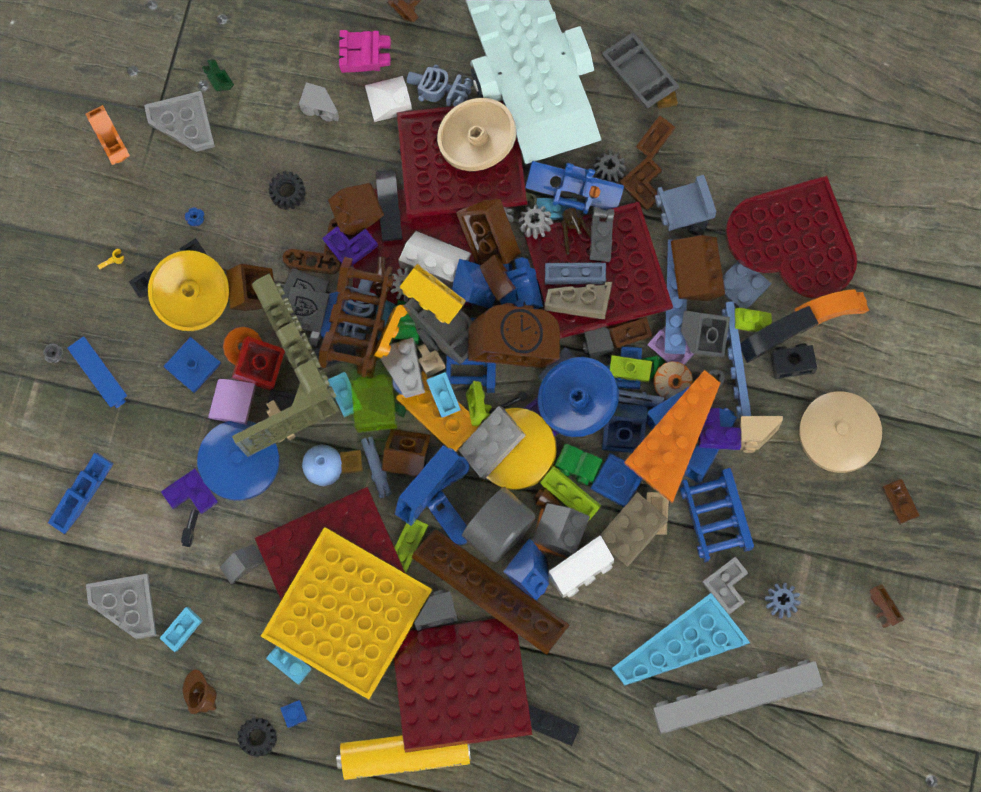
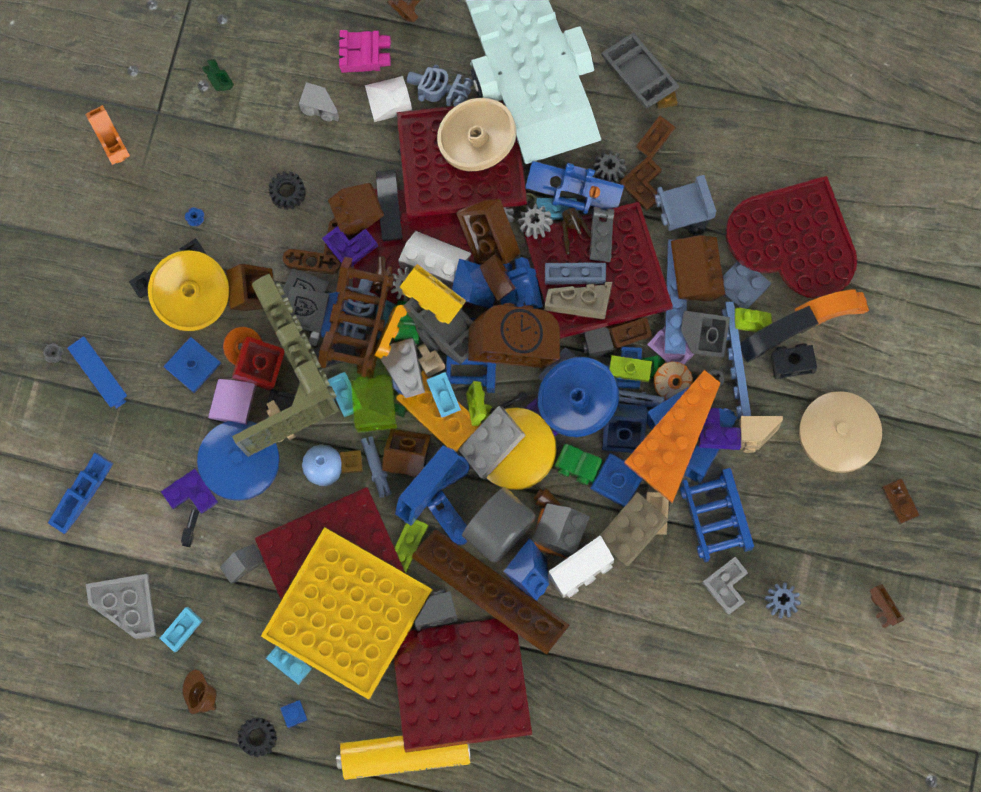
yellow hand [97,249,124,269] -> none
light grey plate [144,91,215,152] -> none
black plate [528,704,580,747] -> none
lime plate [540,466,601,521] -> none
medium azure wing [612,593,750,686] -> none
light grey brick [652,659,823,735] -> none

